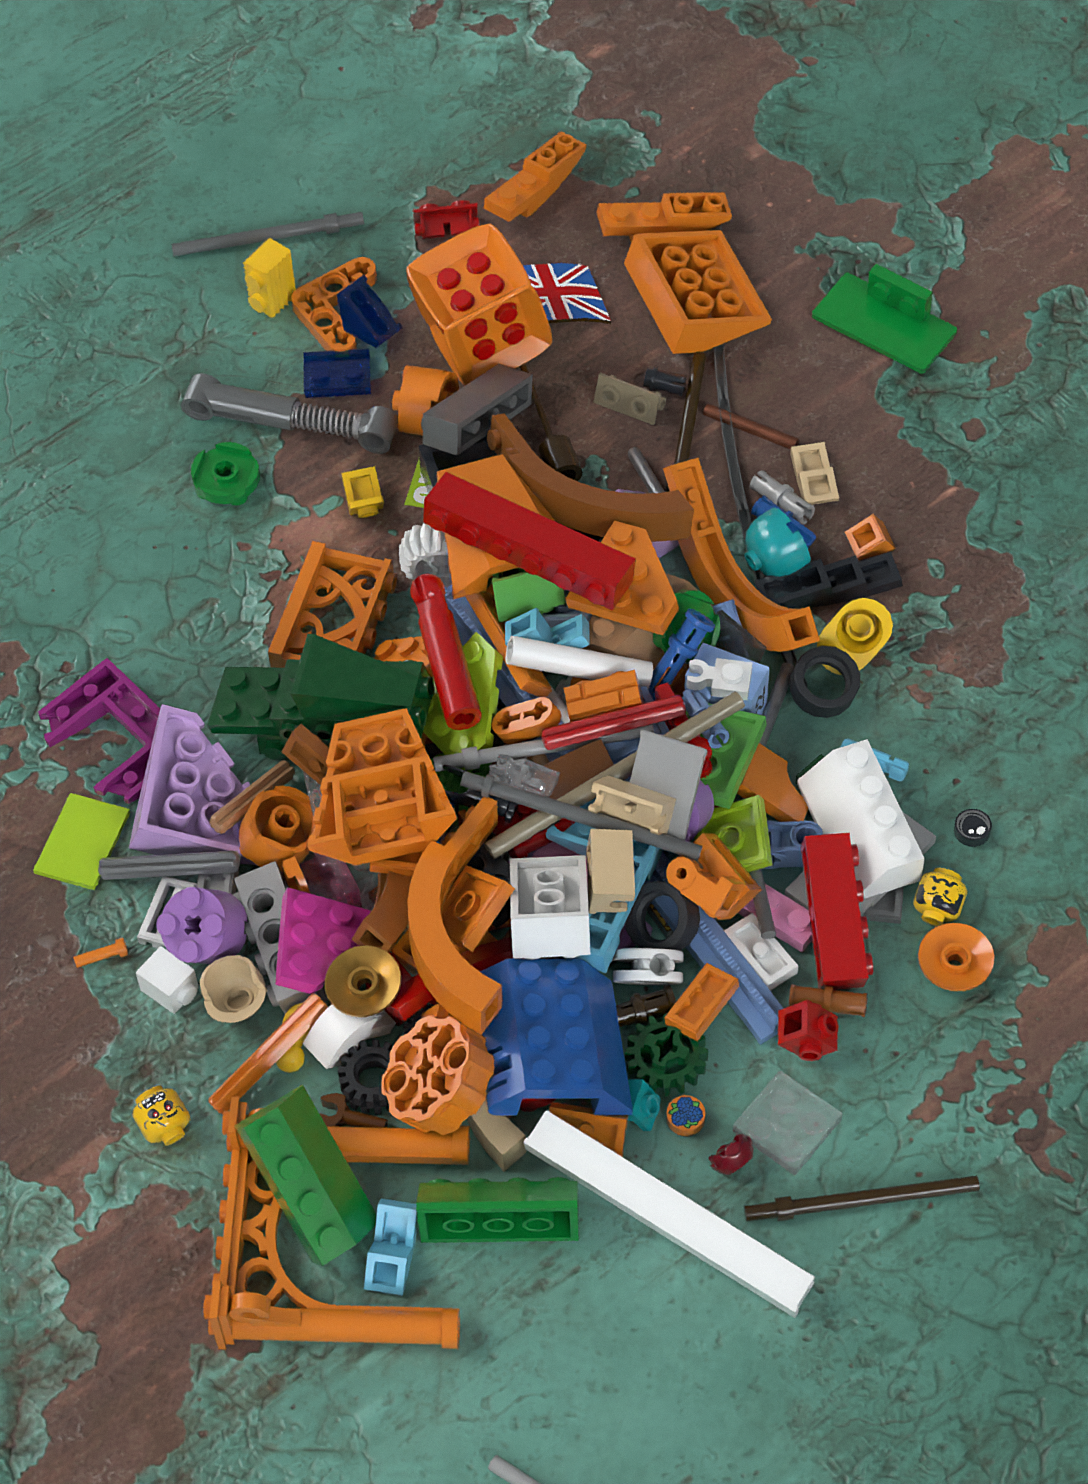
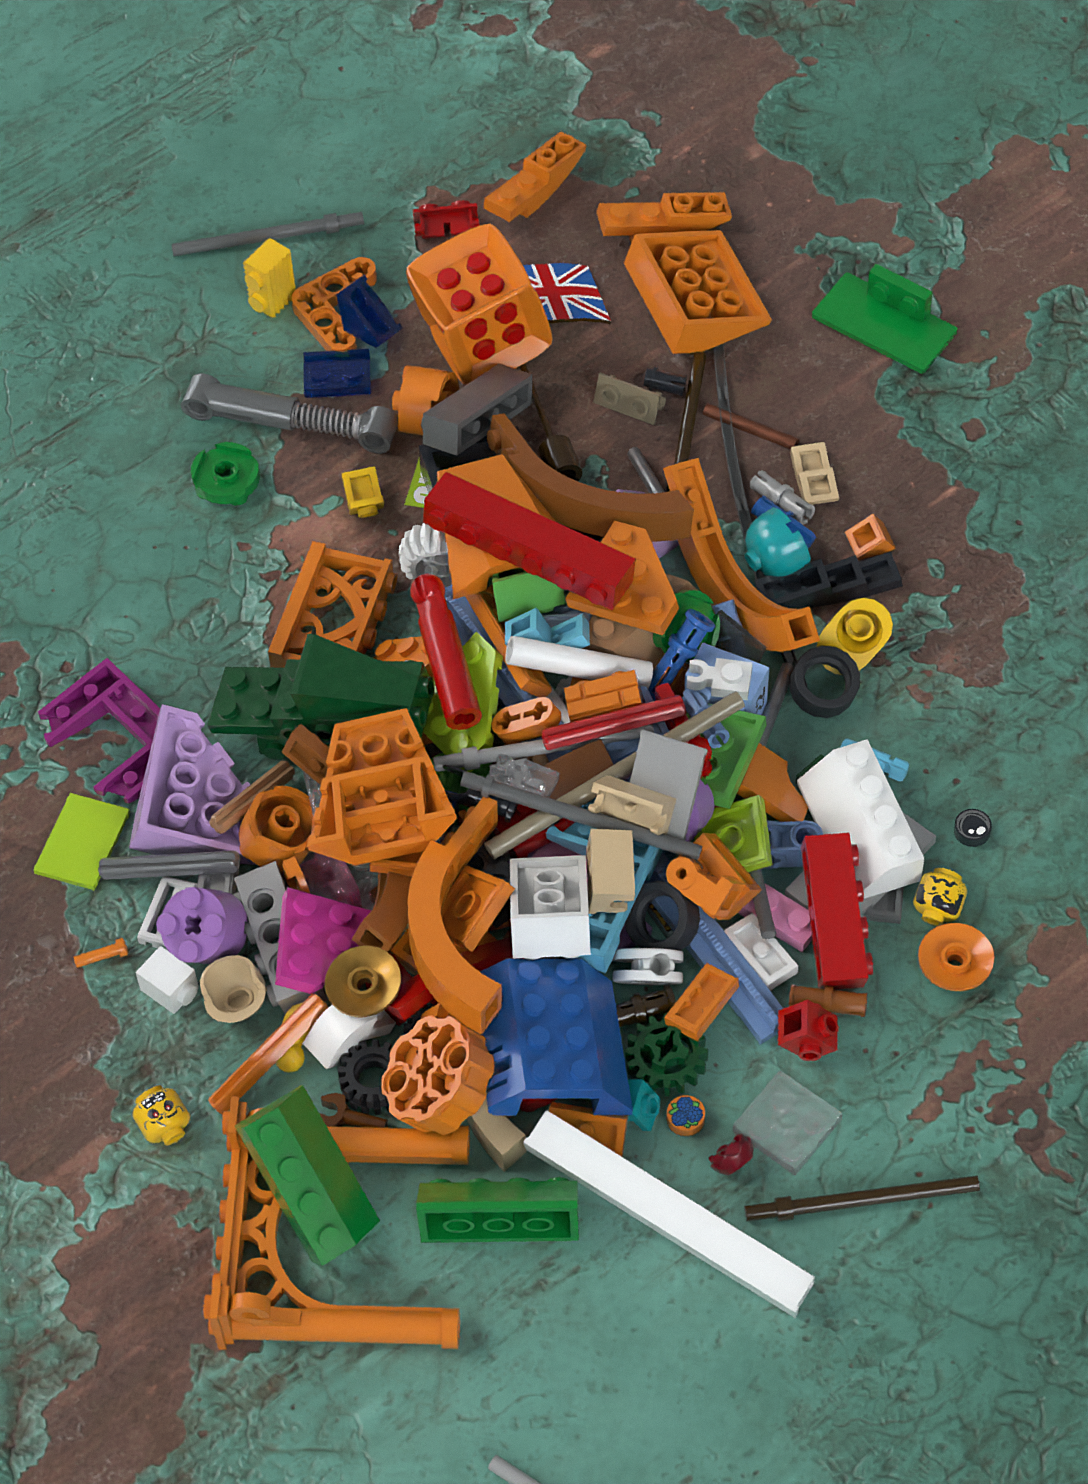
medium azure slope [364,1198,418,1296] -> none

